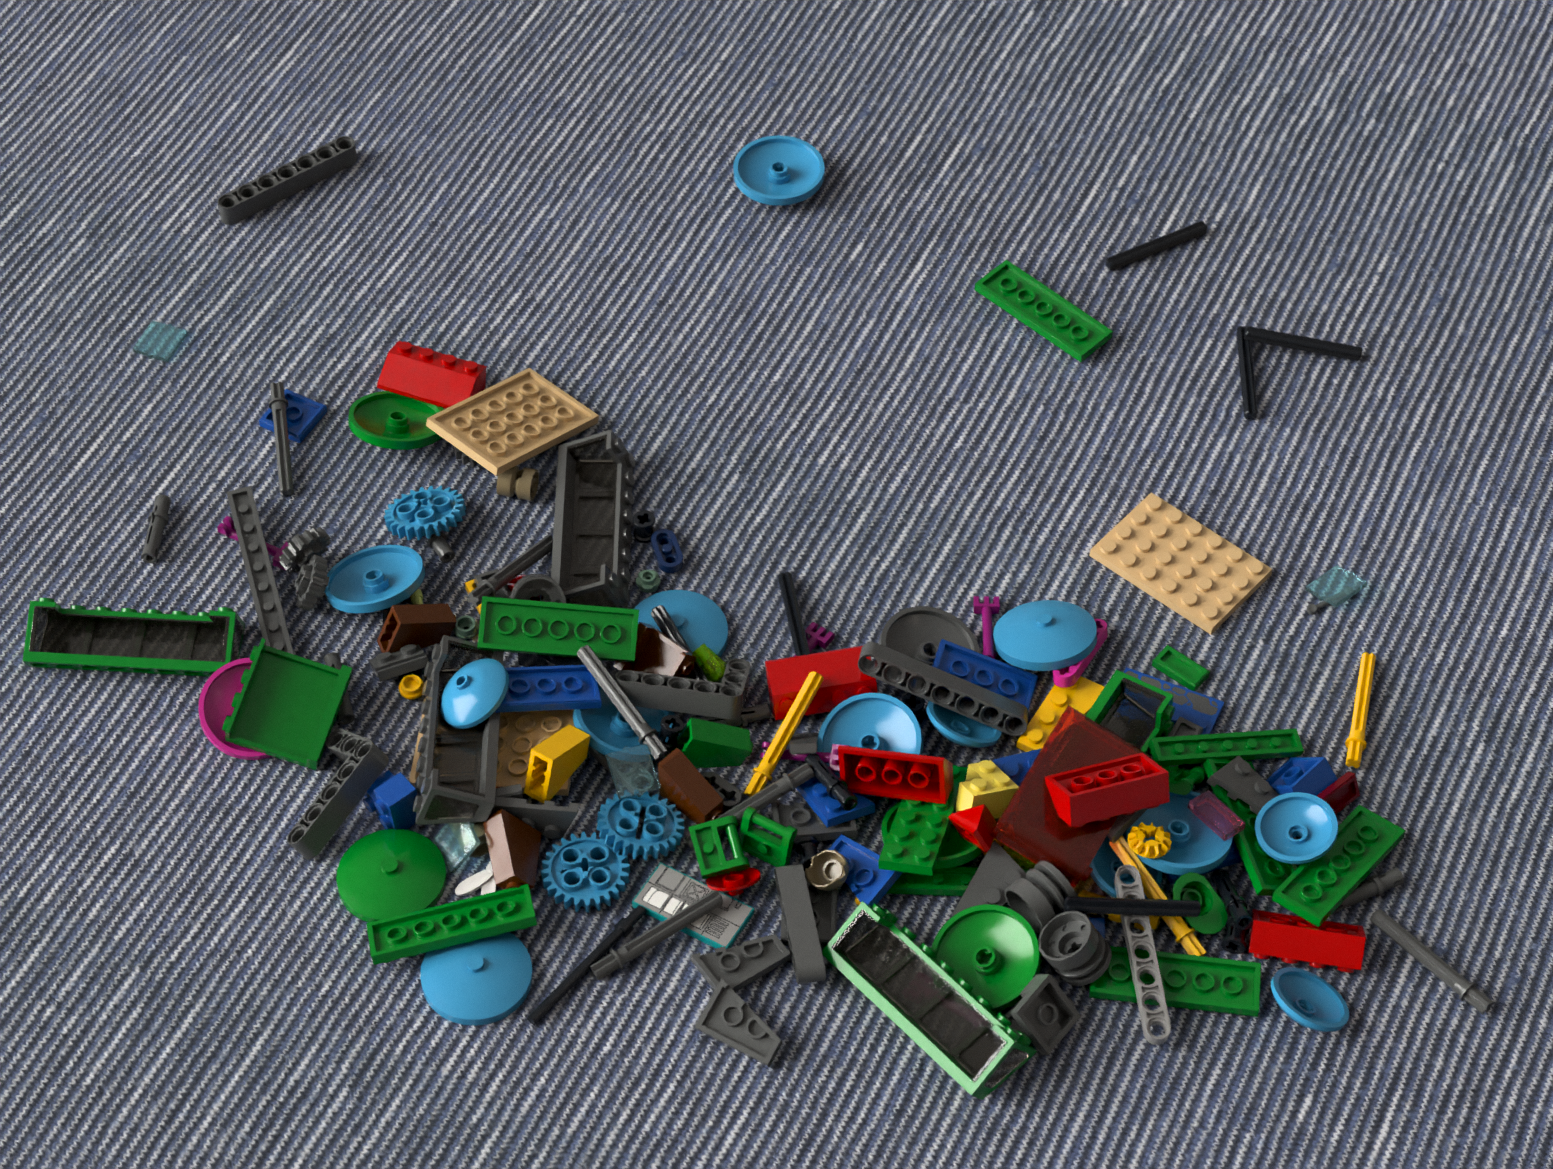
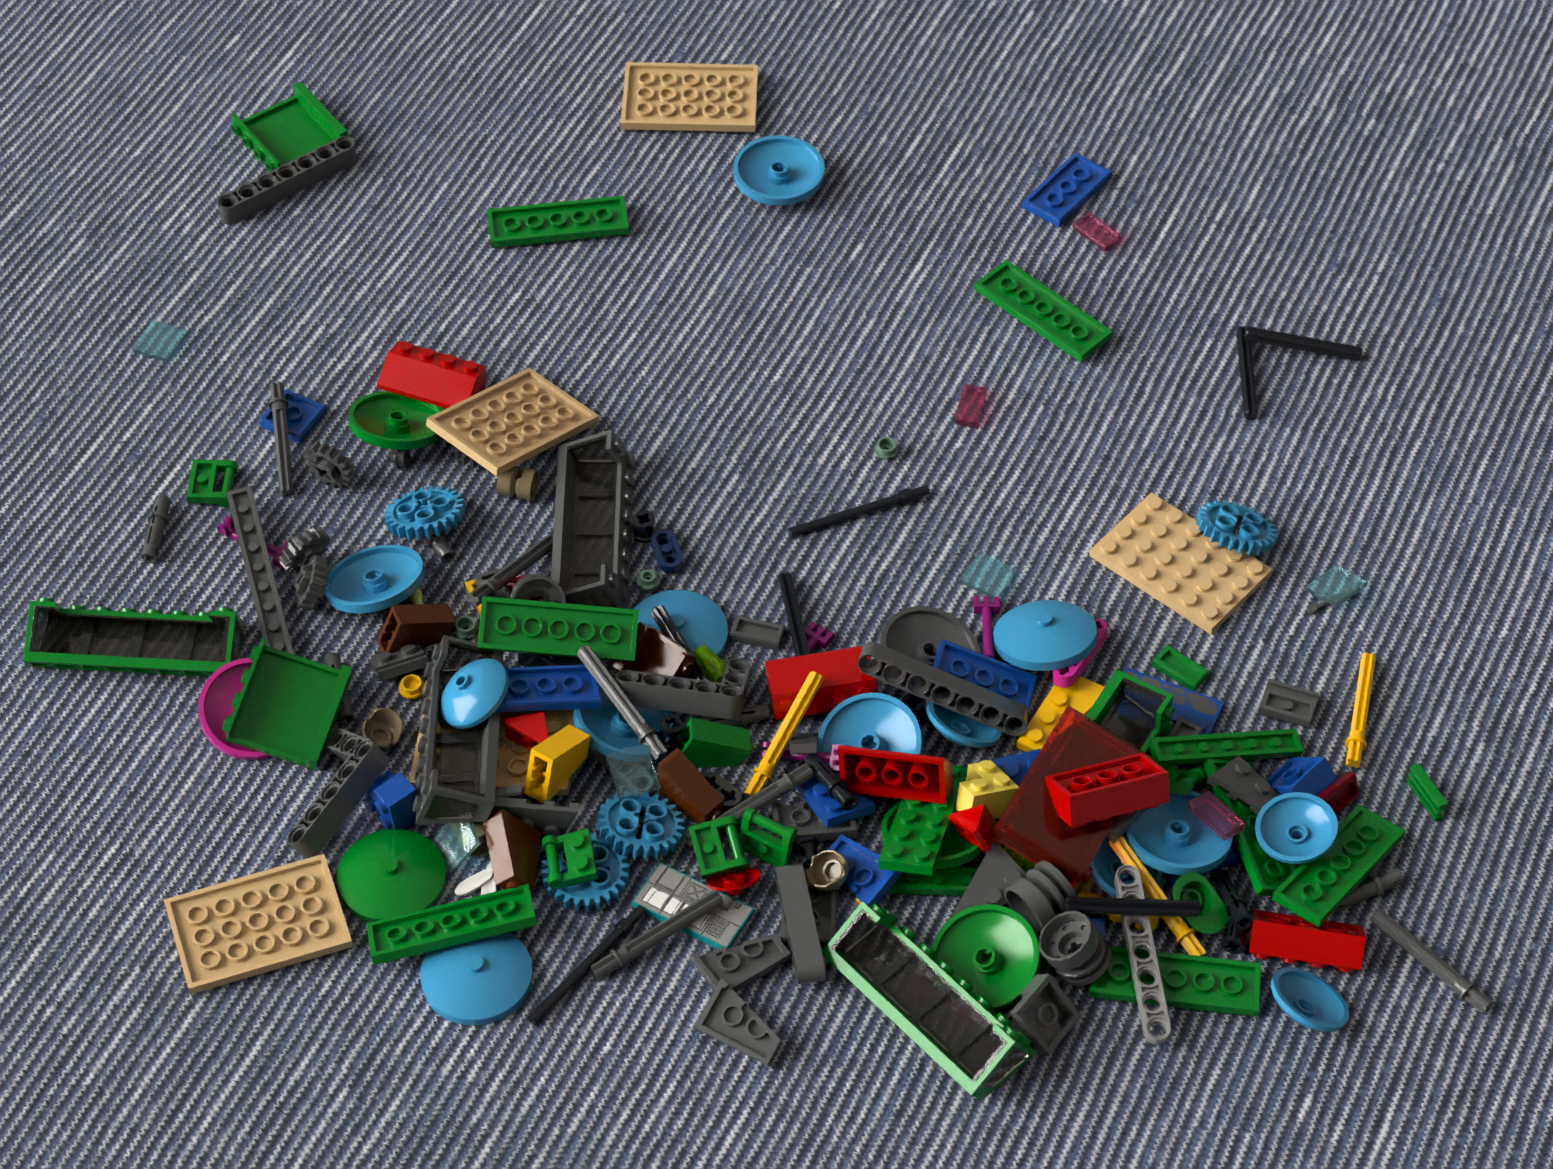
black axle [1105,221,1207,271] -> none
yellow gear [1127,822,1172,858] -> none
none -> tan plate [164,854,353,995]
none -> green plate [186,459,238,507]
none -> green panel [231,81,348,172]
none -> dark grey gear [303,441,356,488]
none -> dark tan hair [362,708,403,750]
none -> dark grey plate [390,449,411,469]
none -> green plate [487,195,629,248]
none -> red slope [503,712,549,751]
none -> green plate [542,828,599,889]
none -> tan plate [621,62,758,132]
none -> dark grey tile [729,615,786,651]
none -> black bar [788,485,930,538]
none -> sand green plate [874,437,898,459]
none -> clear pink tile [954,384,988,428]
none -> clear light blue piece [959,552,1018,598]
none -> blue tile [1022,152,1112,227]
none -> clear pink tile [1072,212,1122,252]
none -> dark azure gear [1196,500,1278,555]
none -> dark grey plate [1258,679,1320,728]
none -> green tile [1407,763,1448,822]

